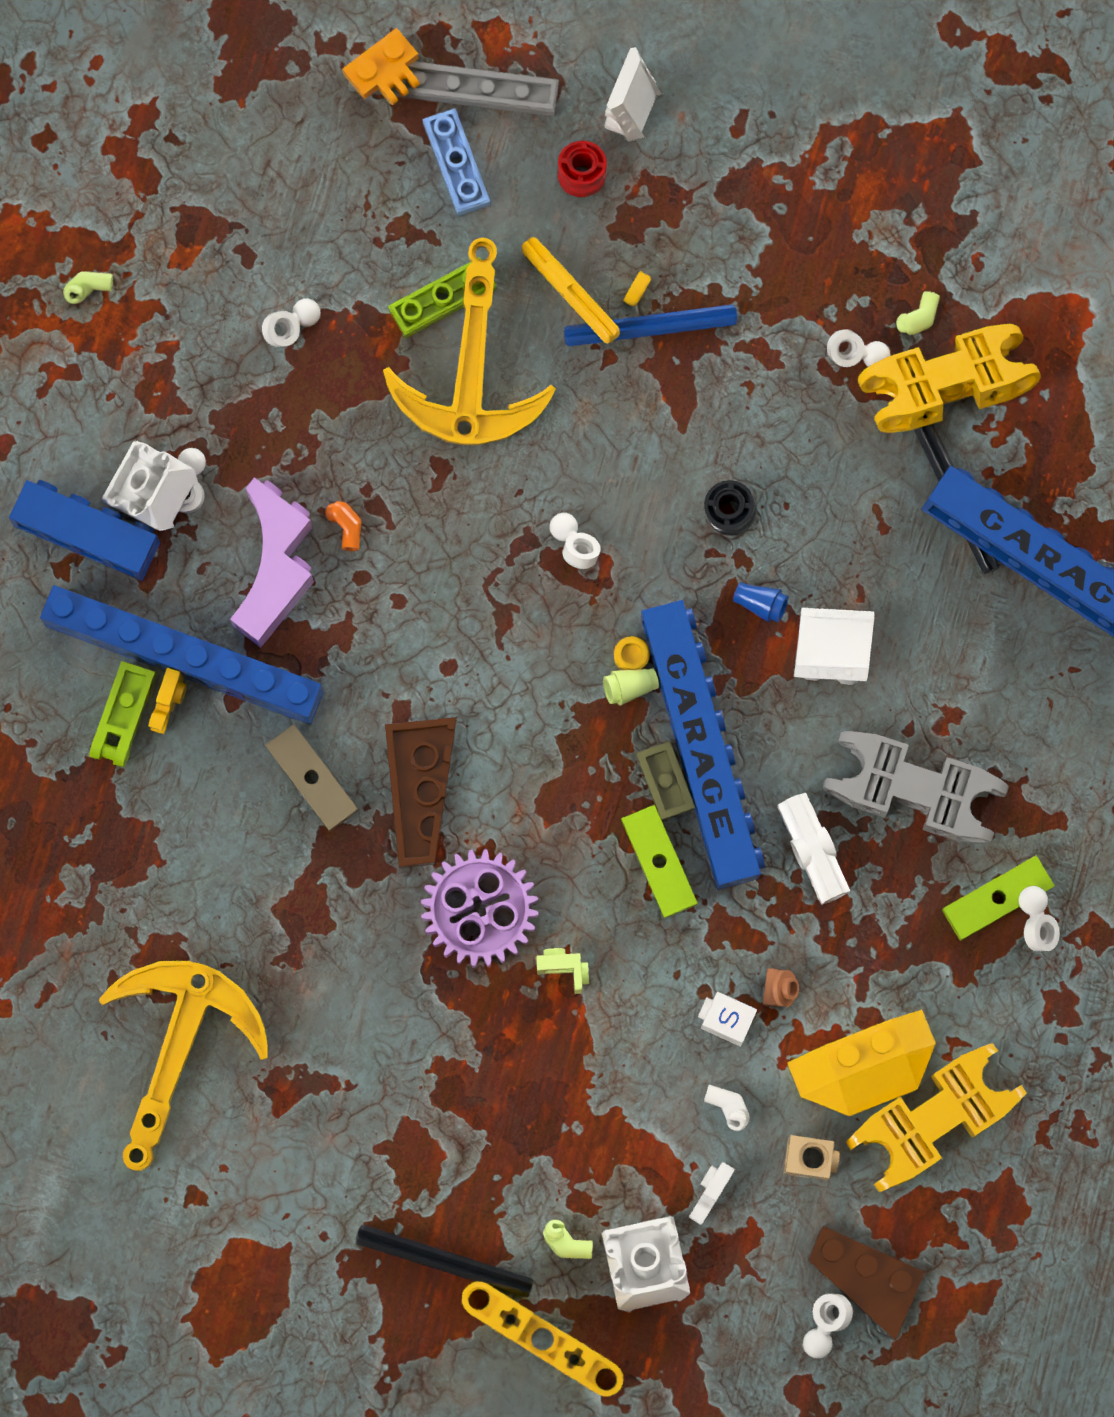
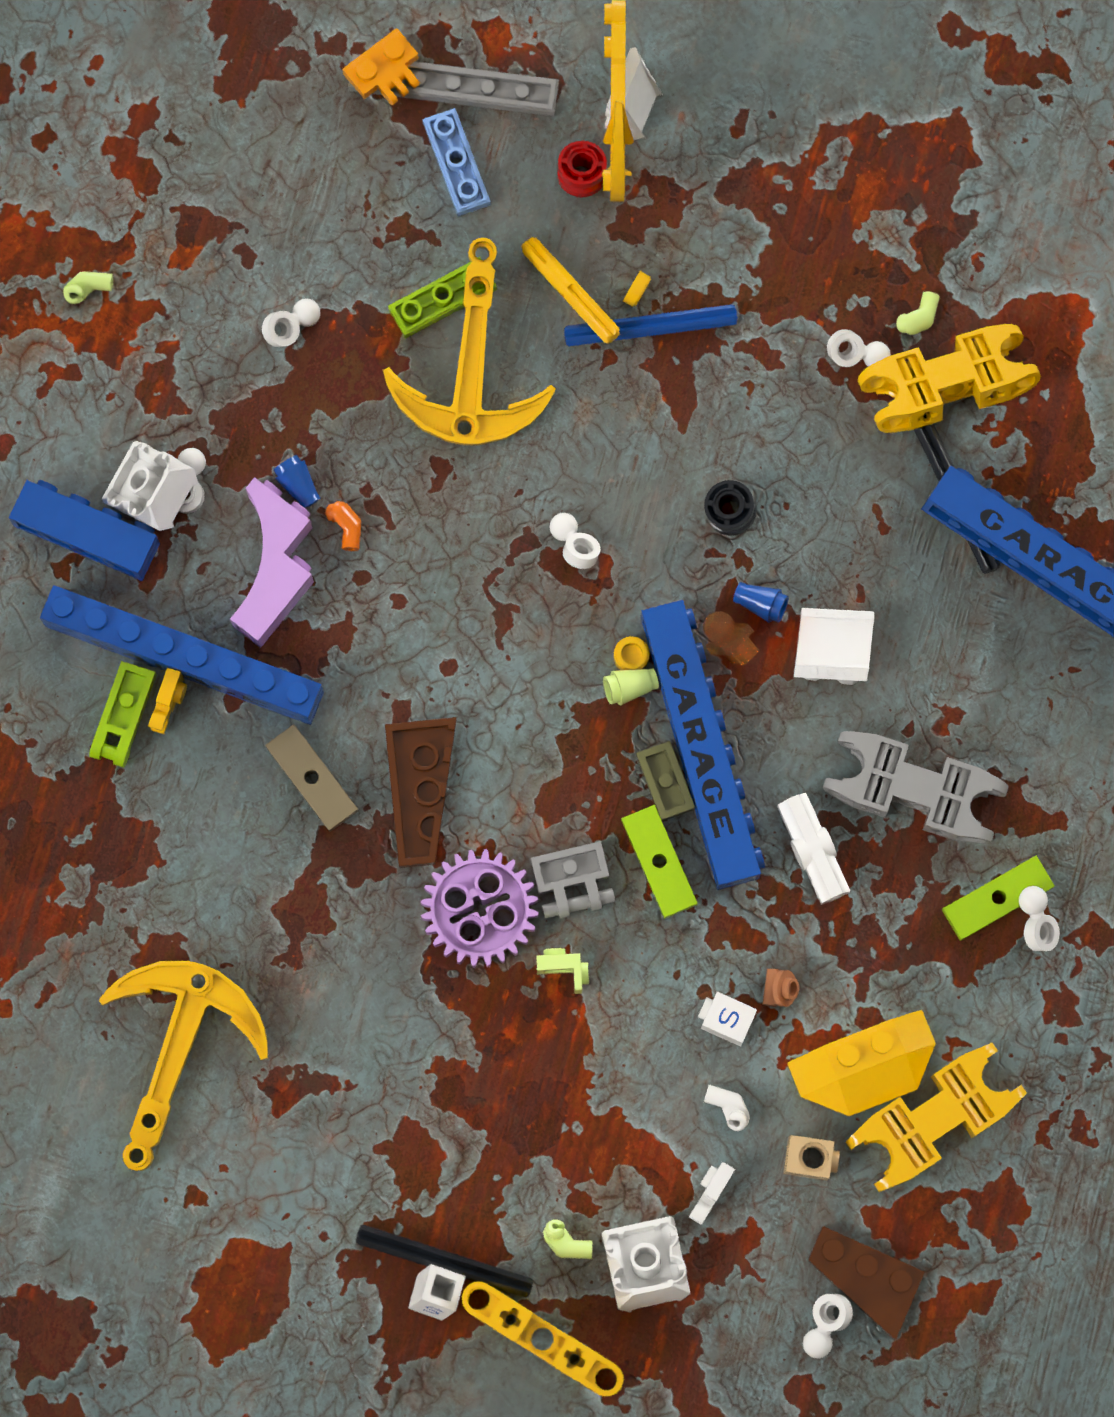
none -> blue cone [273,455,321,509]
none -> white brick [408,1264,465,1320]
none -> light grey plate [531,841,615,919]
none -> yellow piece [602,0,634,202]
none -> clear orange hips [703,611,760,665]

